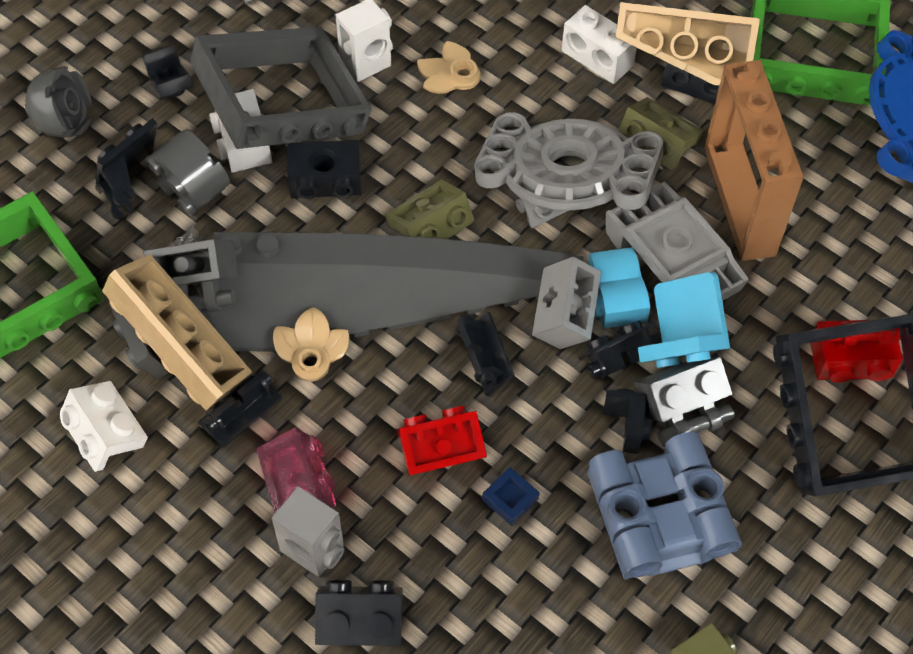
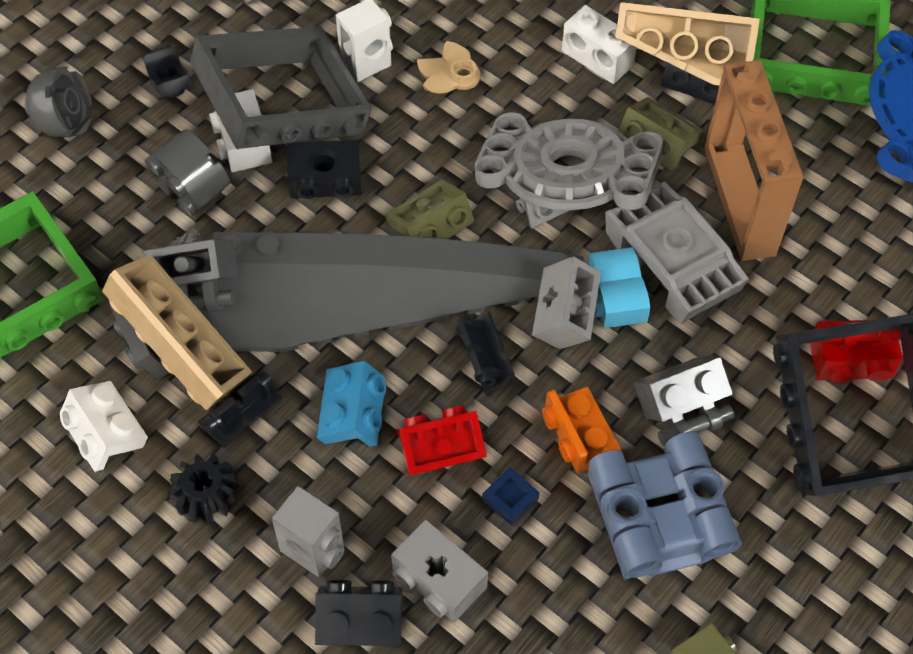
black plate [95,118,157,220] -> none
clear pink bracket [256,427,336,513] -> none
tan plate [273,307,349,382] -> none
black hinge [578,320,660,379] -> none
black bracket [603,388,652,454] -> none
medium azure bracket [638,272,730,368] -> none
none -> black gear [168,453,239,524]
none -> dark azure bracket [317,361,386,447]
none -> light grey brick [391,520,488,623]
none -> orange bracket [542,387,622,474]

